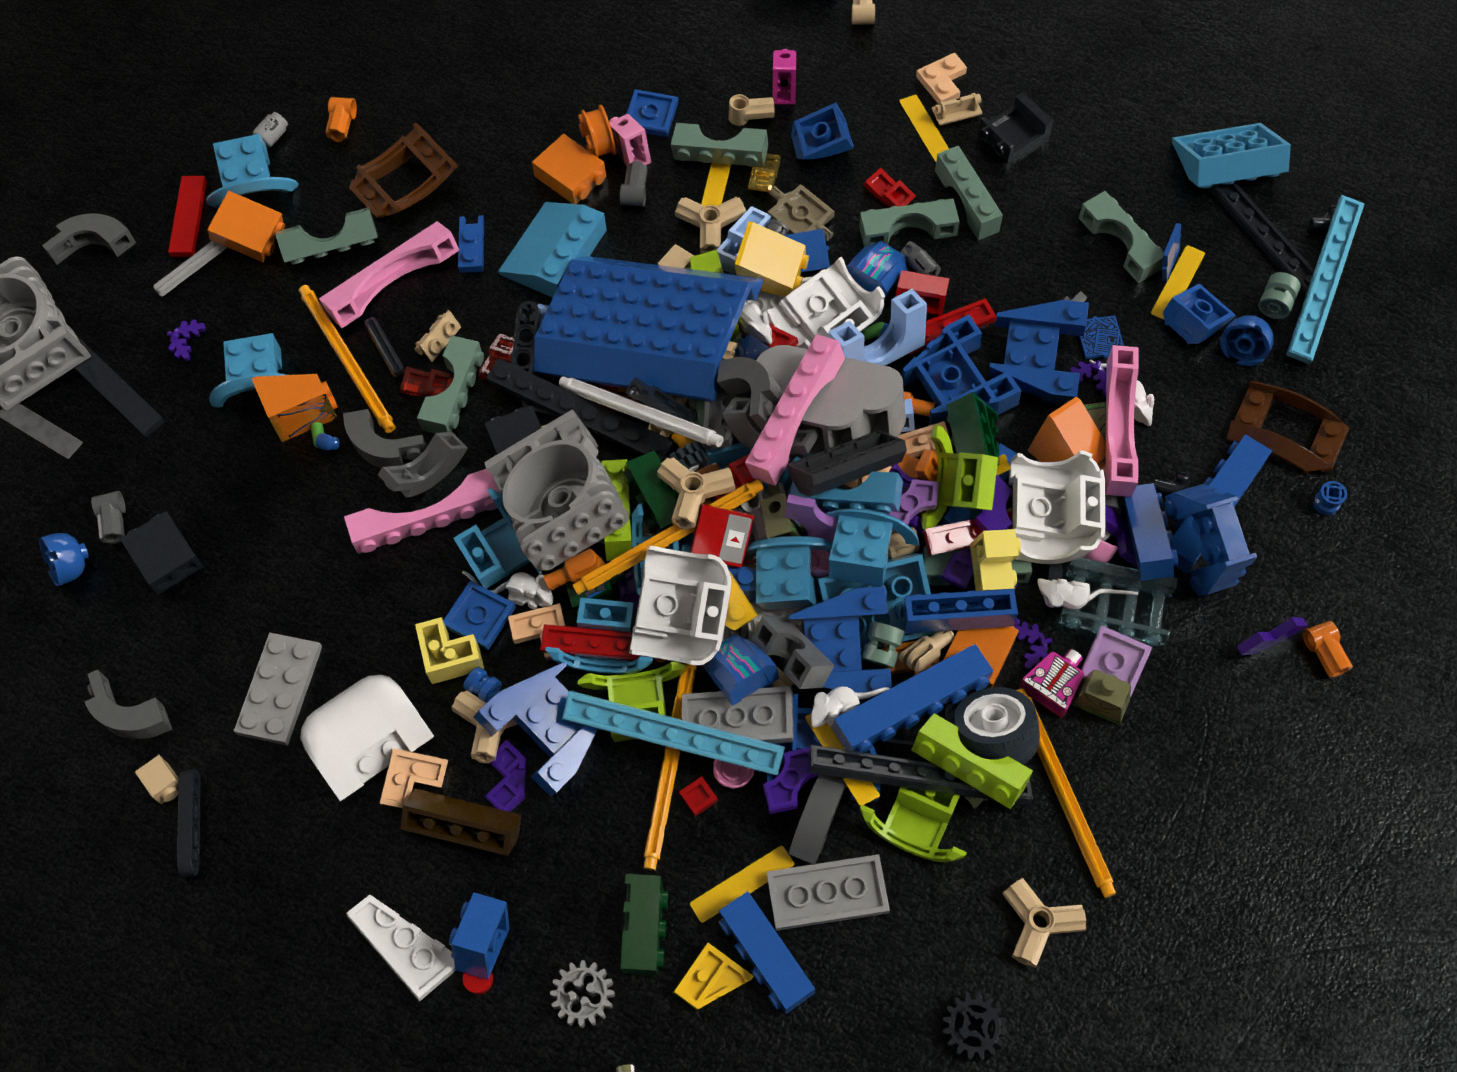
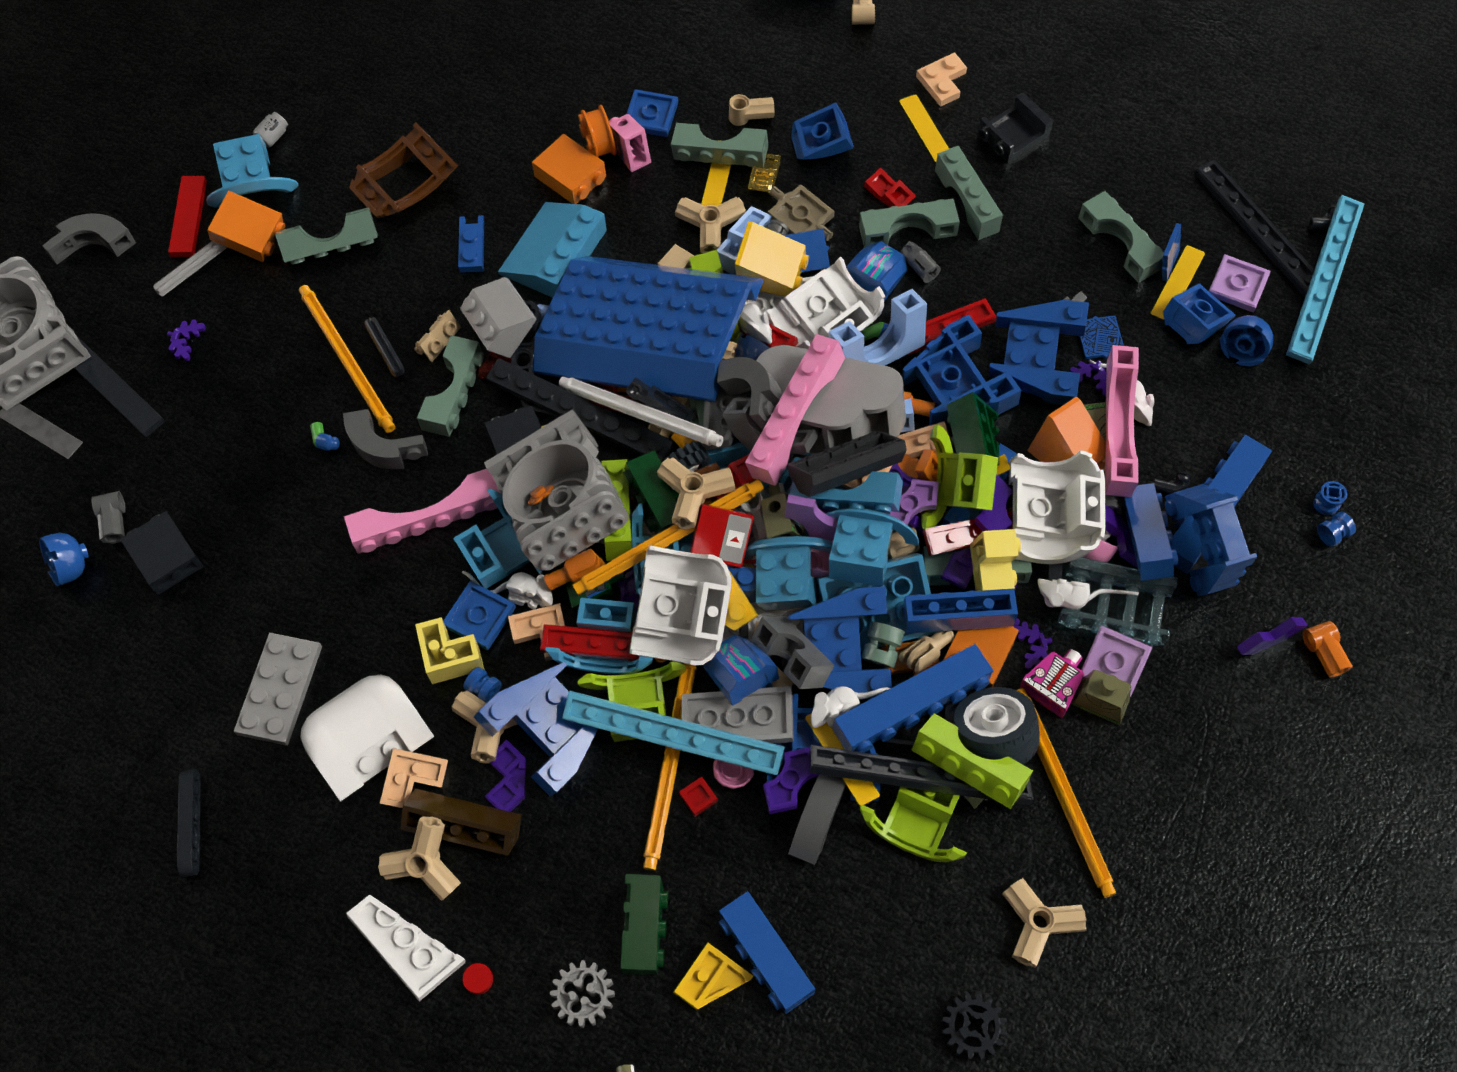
dark grey arch [85,670,172,739] -> none
tan brick [135,755,179,804] -> none
dark azure piece [209,333,286,407] -> none
orange slope [251,374,338,442] -> none
bright pink arch [319,221,459,328] -> none
orange piece [325,97,357,142] -> none
dark grey arch [378,432,468,498] -> none
clear red slope [400,367,454,397] -> none
blue brick [449,893,509,980] -> none
dark grey piece [620,161,648,207] -> none
yellow sticker [690,846,794,923] -> none
light grey plate [767,854,890,931] -> none
dark pink torso [773,49,796,104] -> none
brick [896,270,949,315] -> none
tan hinge [932,93,983,125] -> none
dark azure slope [1172,123,1291,188] -> none
reddish brown wedge [1227,381,1349,475] -> none
sand green wheel [1258,272,1301,319] -> none
none -> tan piece [378,816,461,901]
none -> light grey slope [460,277,537,358]
none -> orange plant [528,485,554,505]
none -> lavender tile [1209,254,1271,313]
none -> blue wheel [1317,512,1356,547]

